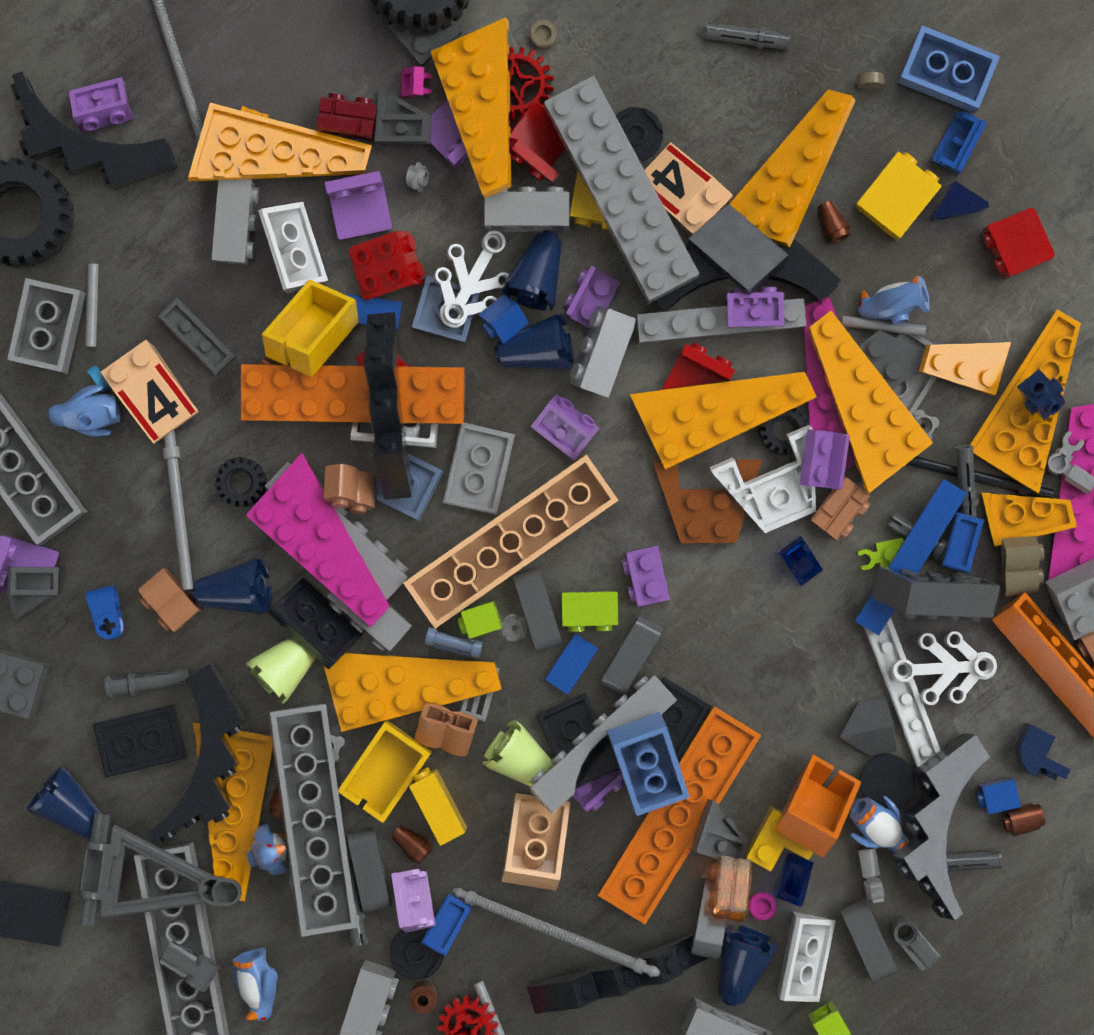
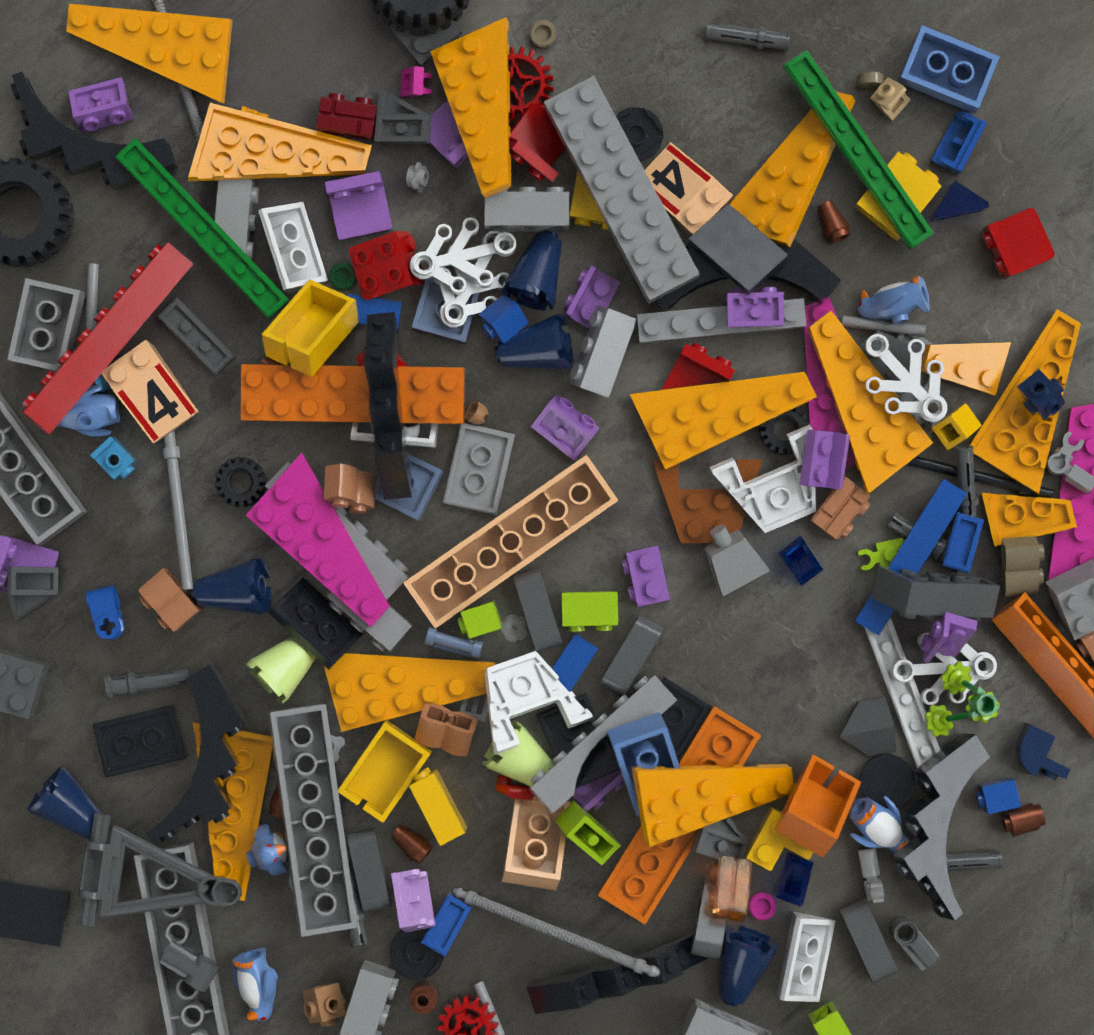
none -> red brick [20,242,193,435]
none -> light orange wing [66,4,233,103]
none -> dark azure brick [90,436,137,480]
none -> green tile [115,138,290,319]
none -> medium nougat brick [302,983,346,1027]
none -> dark green tile [329,263,357,291]
none -> white plant [410,217,516,295]
none -> medium nougat hinge [464,401,489,425]
none -> white wing [484,651,593,755]
none -> red arm [495,775,534,801]
none -> lime brick [555,801,621,865]
none -> light orange wing [632,764,794,847]
none -> light grey torso [705,525,770,596]
none -> green tile [783,50,934,250]
none -> white plant [865,334,947,422]
none -> tan bracket [870,77,910,121]
none -> medium lavender bracket [920,612,977,663]
none -> lime plant [925,661,1000,737]
none -> yellow brick [932,403,982,450]

